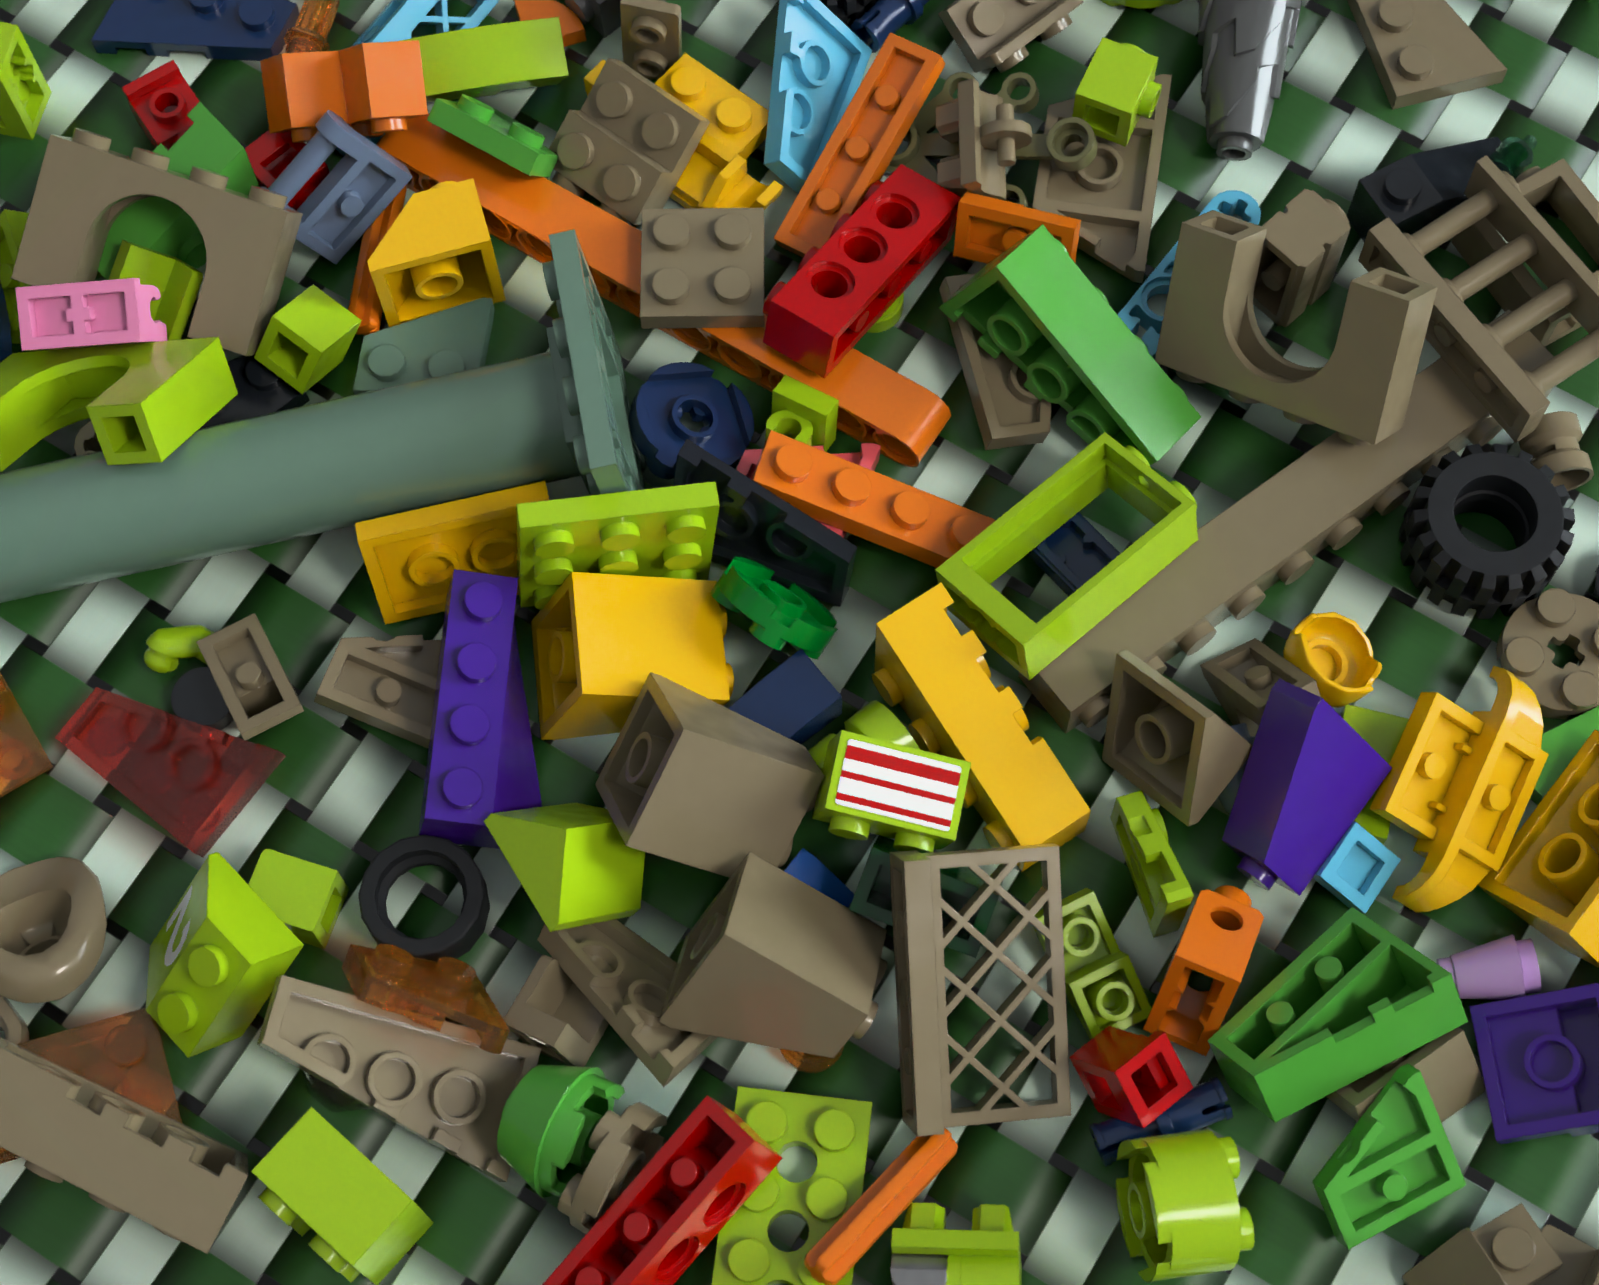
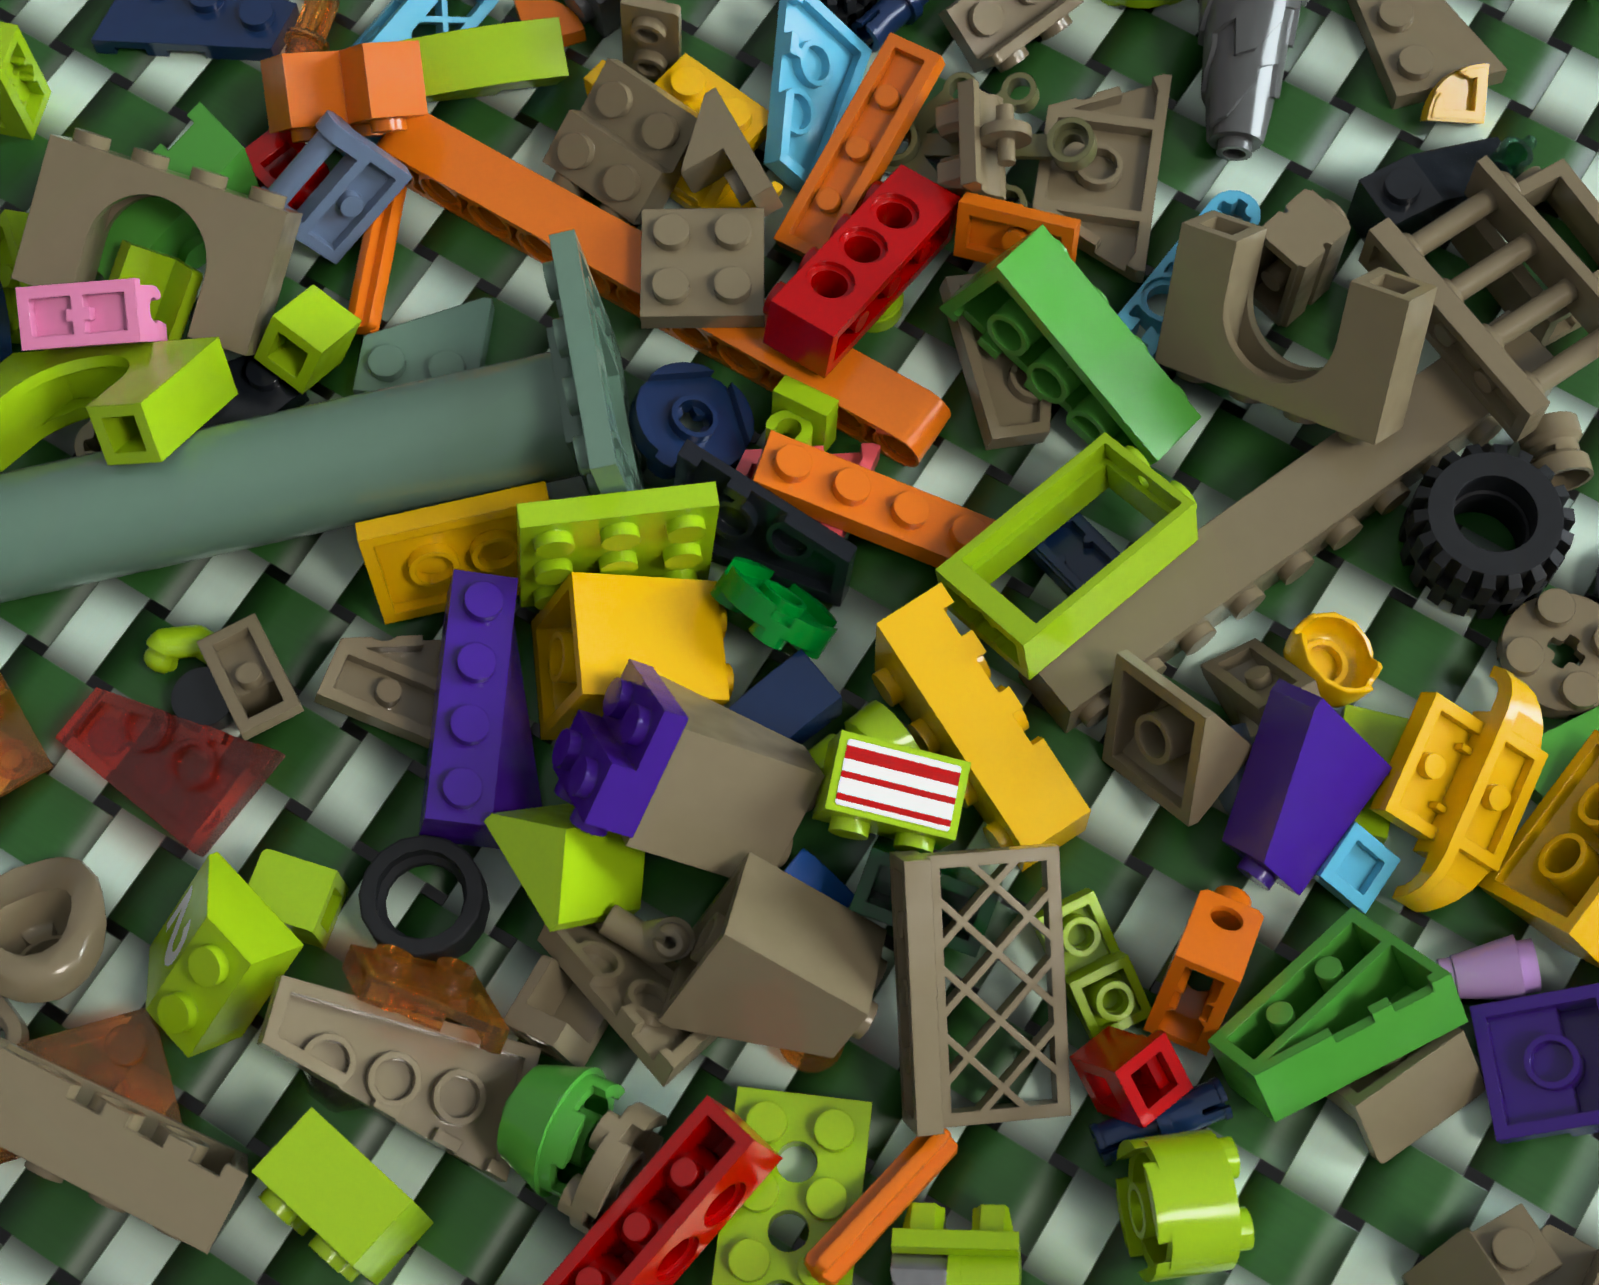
red brick [121,60,200,150] -> none
yellow slope [367,178,506,328] -> none
bright green wing [427,94,558,177] -> none
lime brick [1072,37,1162,147] -> none
lime wing [1110,790,1194,938] -> none
bright green wing [1312,1063,1467,1250] -> none
none -> dark purple plate [552,659,689,838]
none -> dark tan arm [599,904,695,965]
none -> dark tan slope [681,87,783,218]
none -> yellow tile [1420,64,1489,125]

